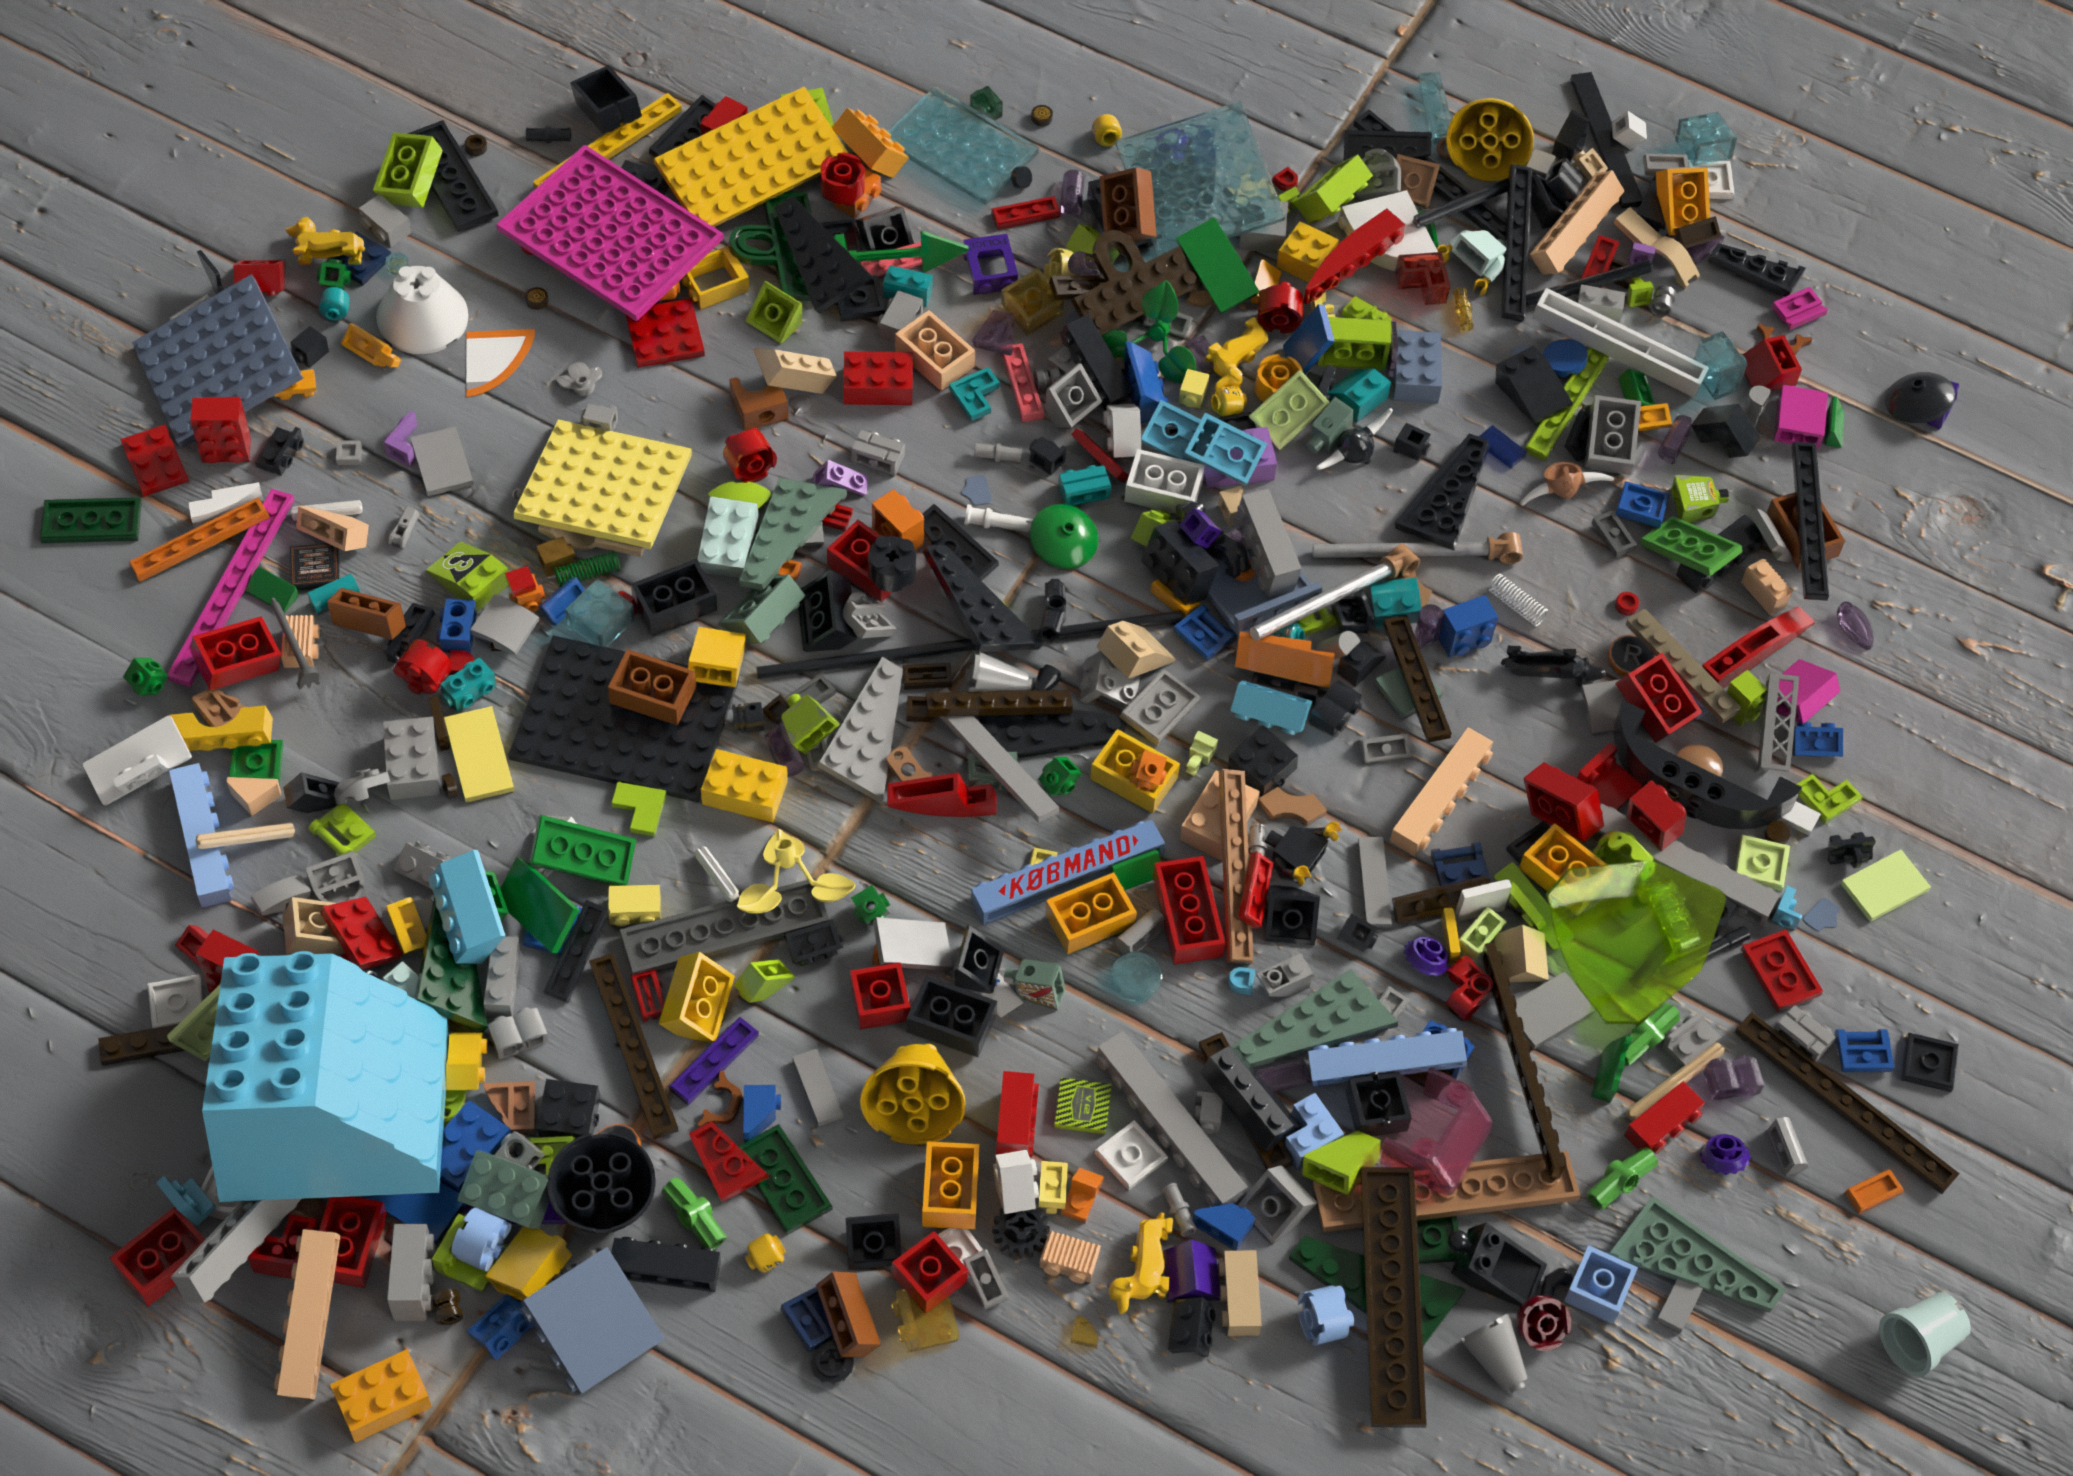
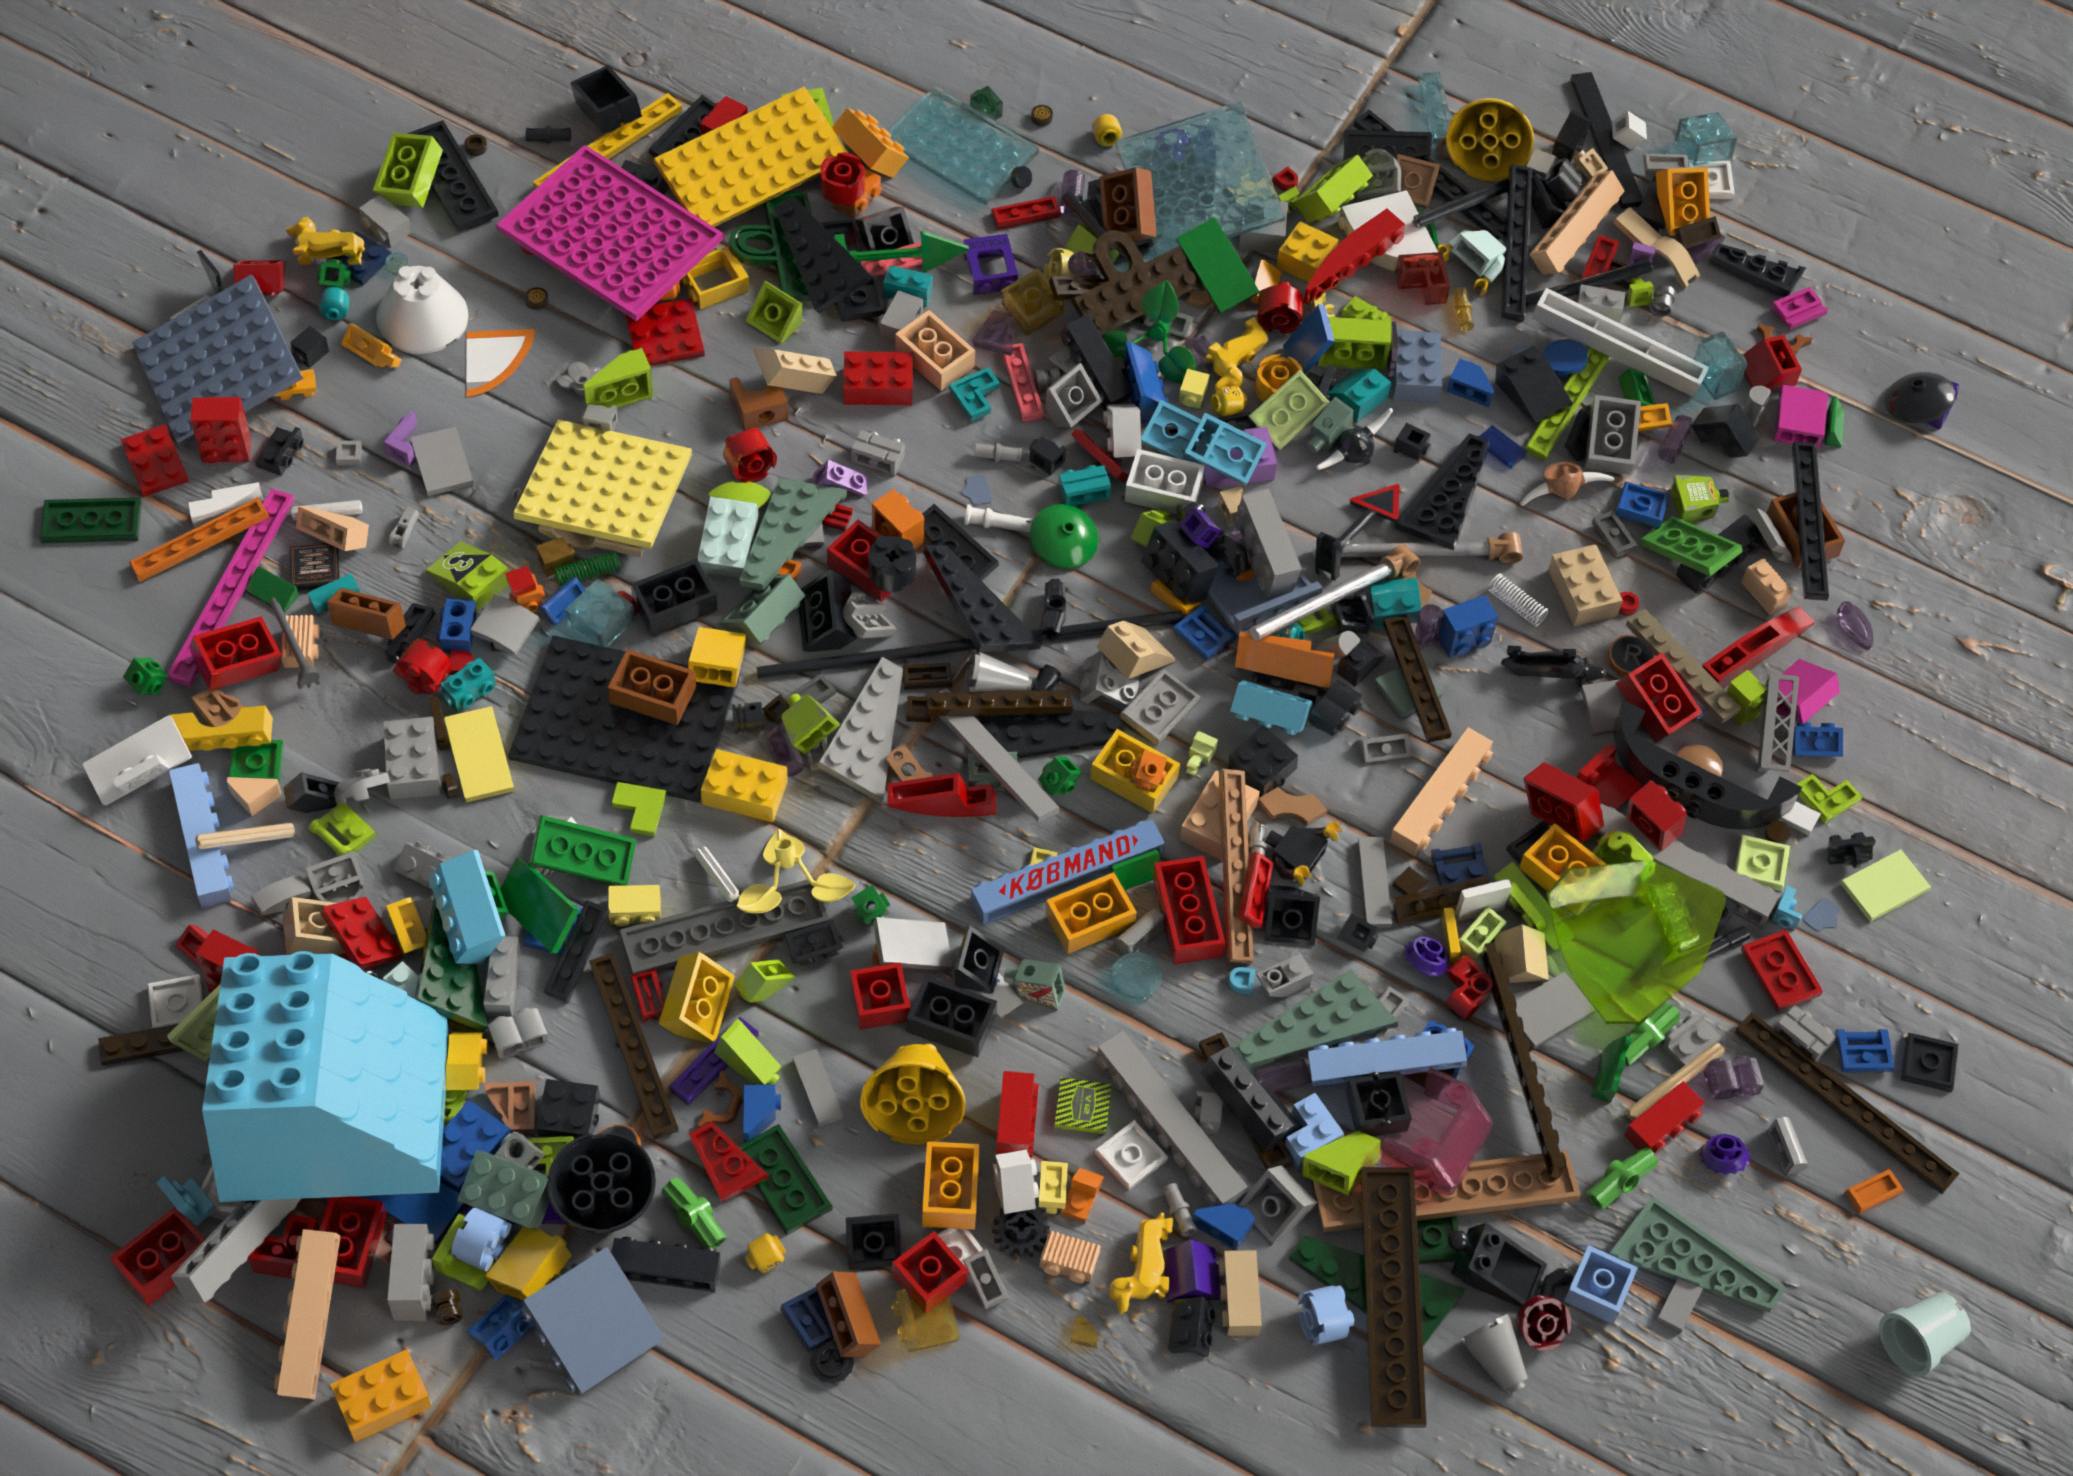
none -> lime slope [583,348,653,409]
none -> lime slope [714,1019,781,1085]
none -> black piece [1062,191,1114,250]
none -> black piece [1315,484,1400,581]
none -> dark brown tile [1392,866,1428,895]
none -> blue slope [1447,359,1494,407]
none -> tan brick [1548,544,1623,627]

